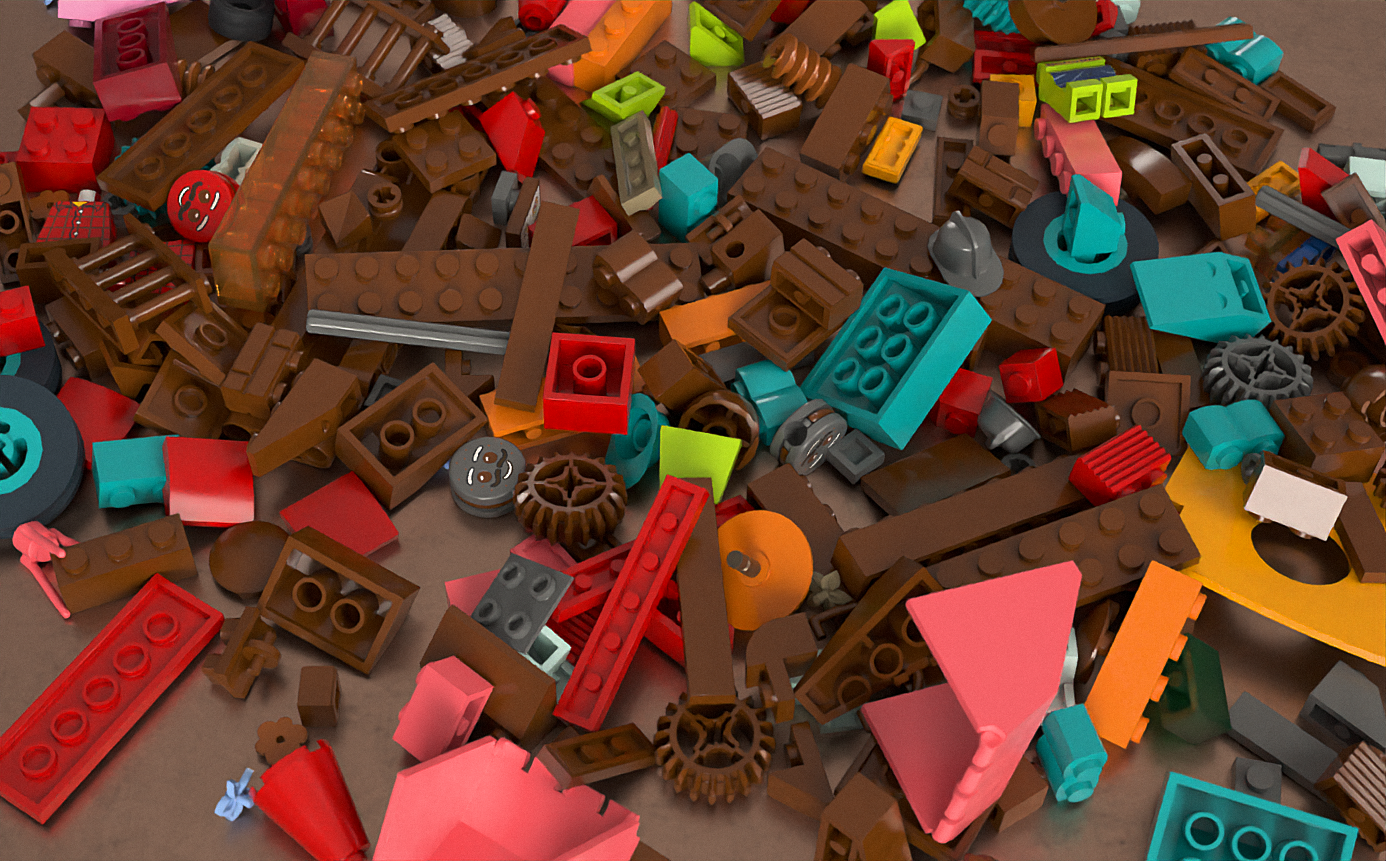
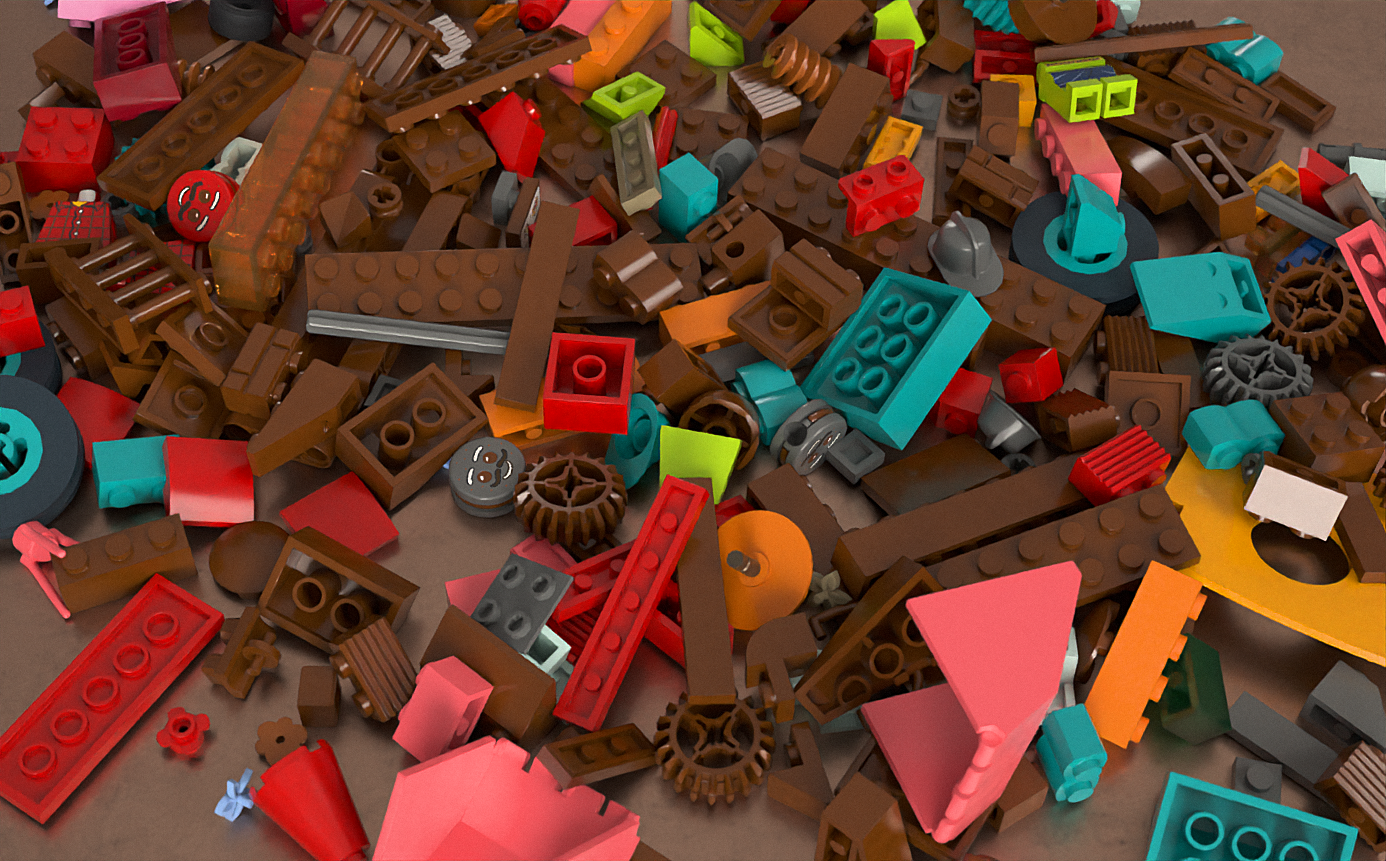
none -> red plate [156,707,210,754]
none -> reddish brown brick [329,614,418,722]
none -> orange tile [473,3,518,36]
none -> red bracket [838,155,924,237]

